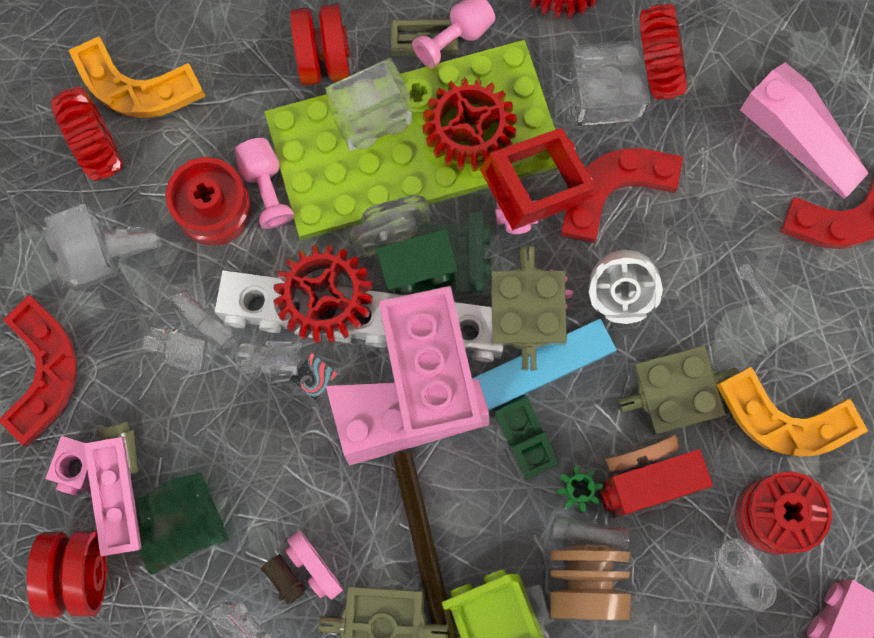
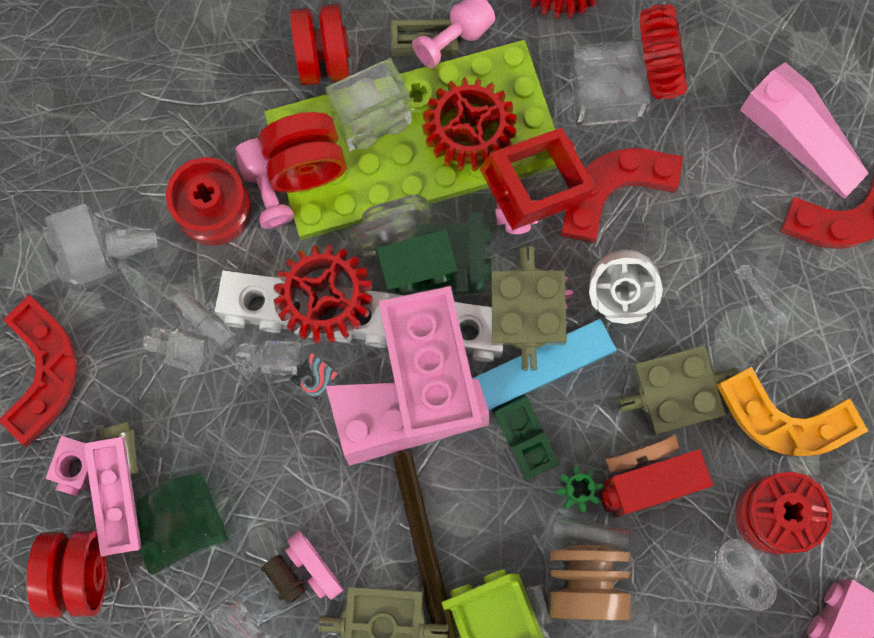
red gear [51,86,122,181] -> none
light orange plate [68,36,205,118] -> none
none -> red wheel [258,112,347,193]

